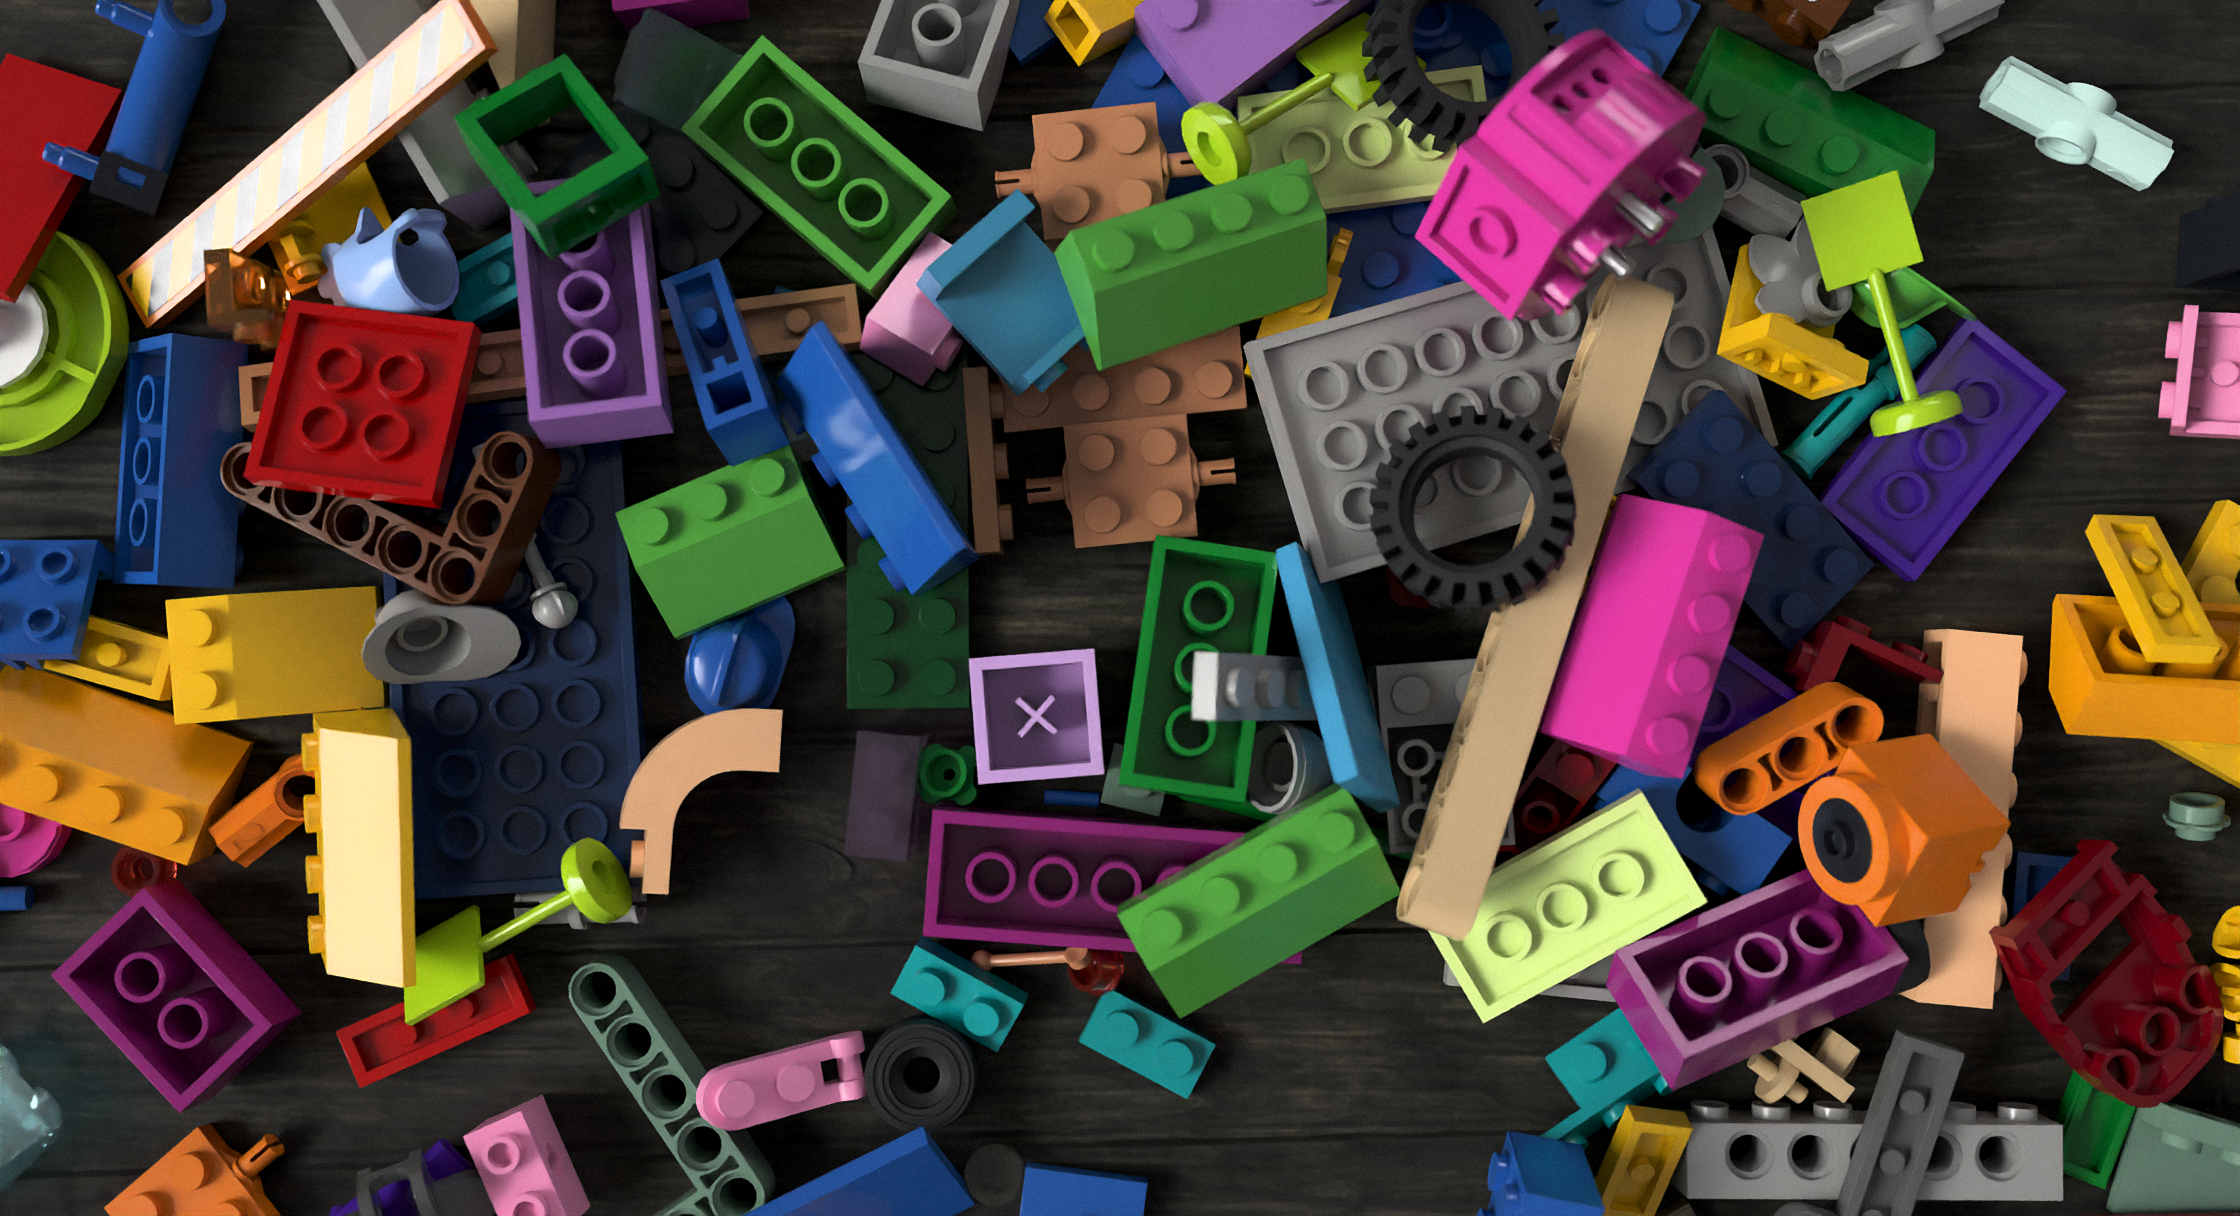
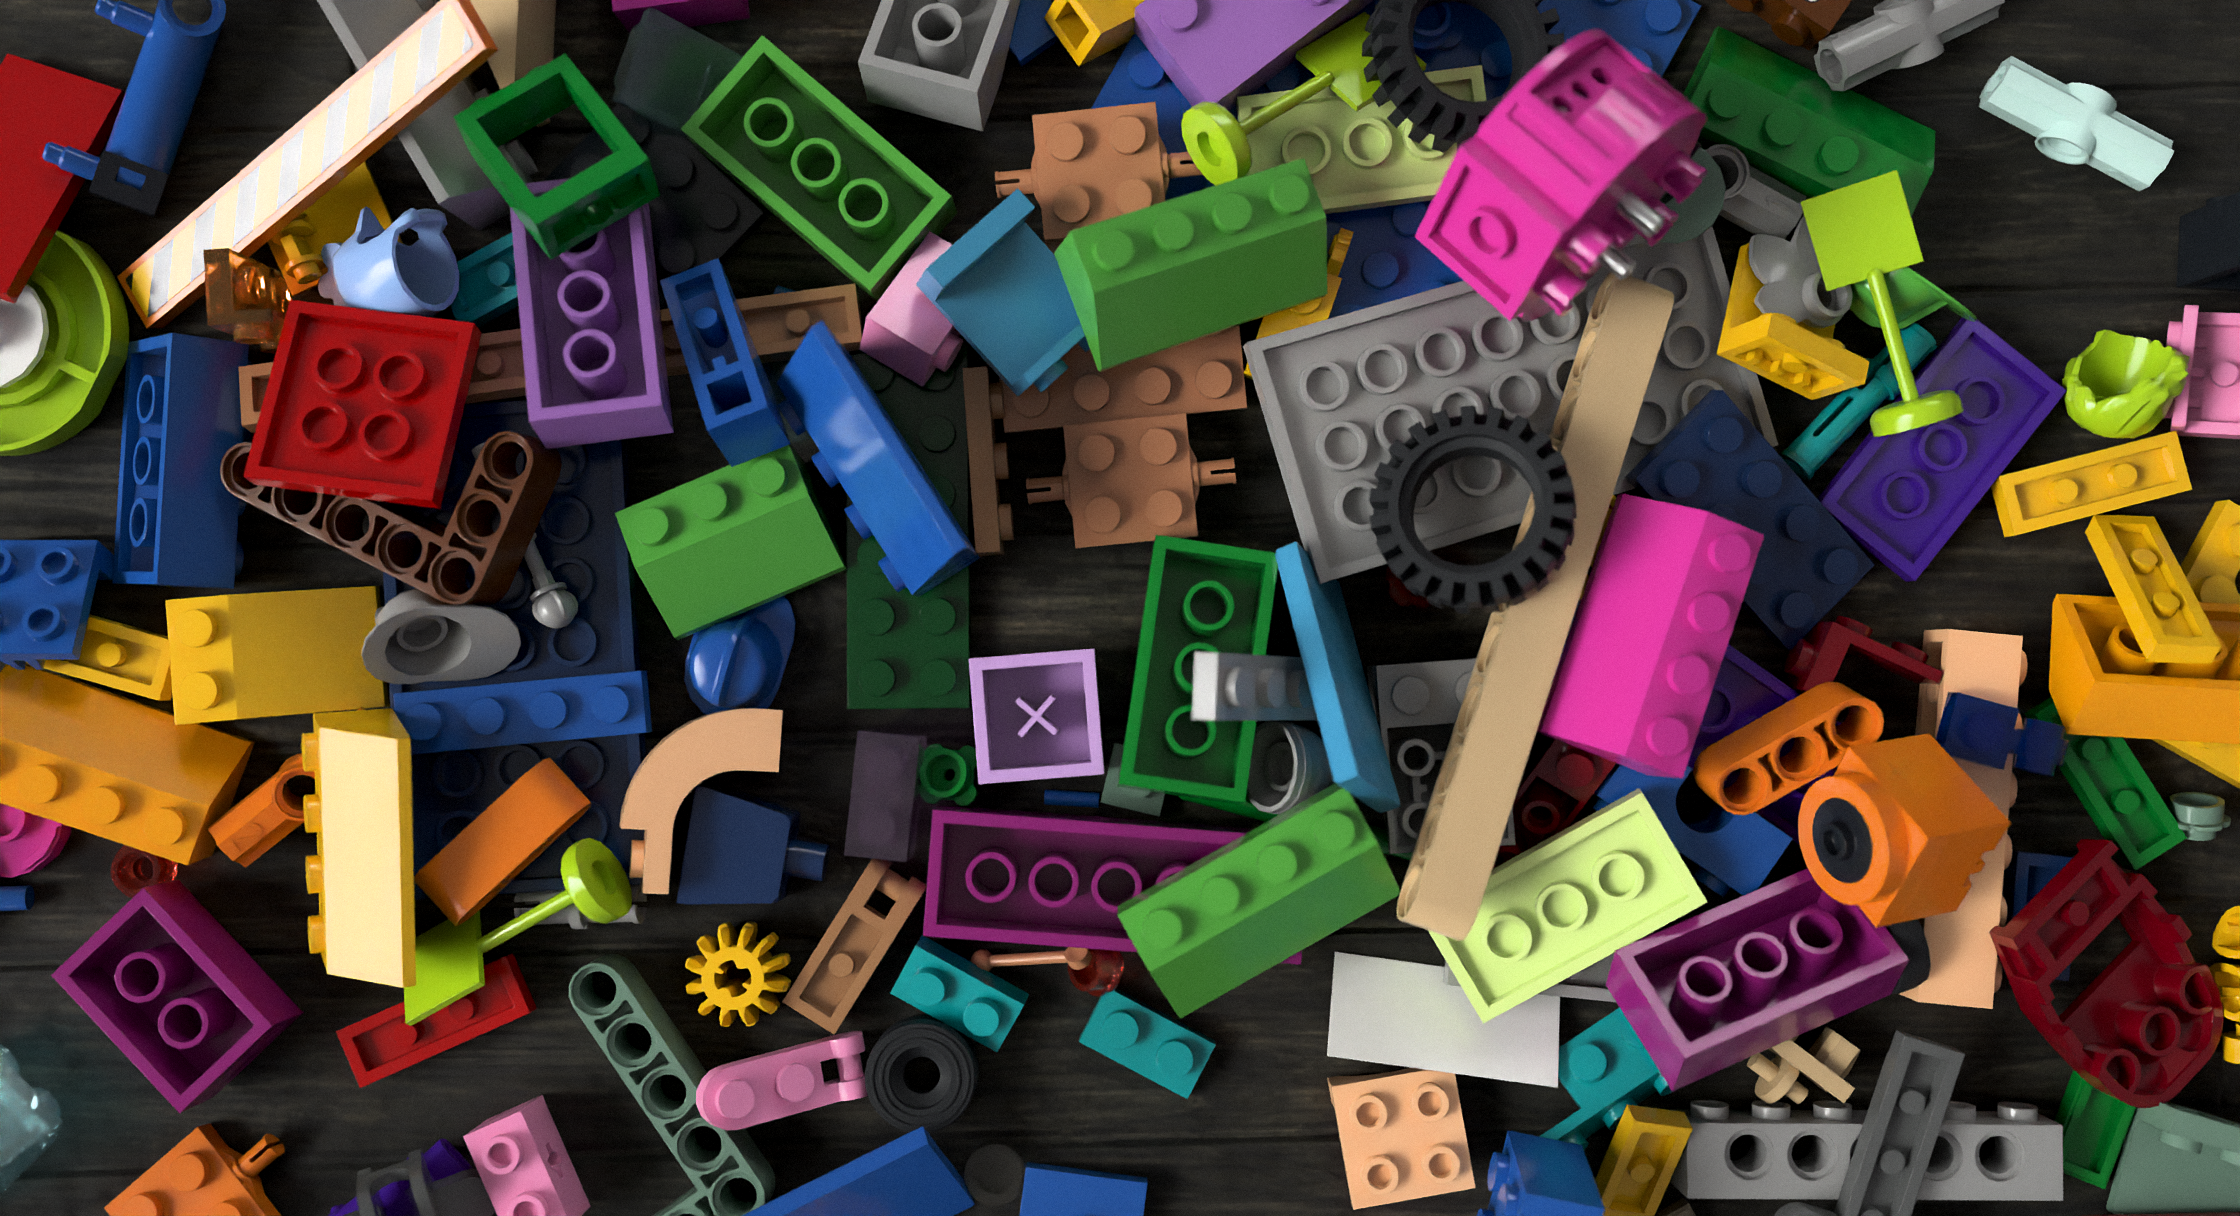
none -> blue plate [393,671,652,754]
none -> orange beam [414,757,592,926]
none -> dark blue torso [676,782,830,904]
none -> yellow gear [685,921,791,1027]
none -> medium nougat plate [782,853,927,1035]
none -> white sticker [1327,952,1560,1088]
none -> light nougat piece [1327,1068,1475,1210]
none -> clear blue plate [1936,692,2069,777]
none -> yellow plate [1991,431,2192,537]
none -> green plate [2024,697,2187,871]
none -> lime hair [2062,330,2190,439]

